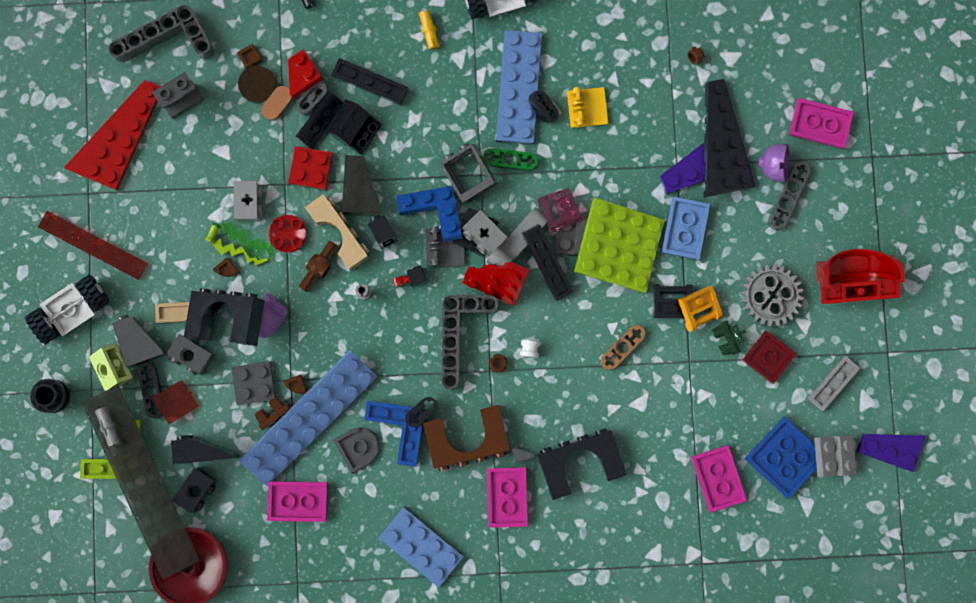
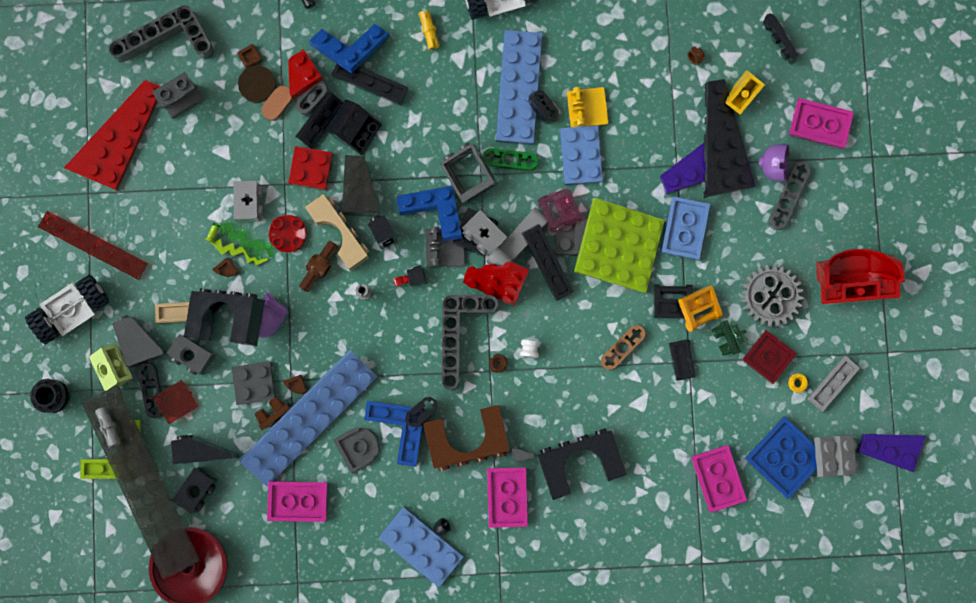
none -> blue plate [309,24,389,74]
none -> black hinge [434,518,451,536]
none -> medium blue plate [560,125,603,185]
none -> black tile [669,340,695,381]
none -> yellow slope [725,70,765,115]
none -> black hinge [763,13,798,64]
none -> yellow plate [788,373,808,393]

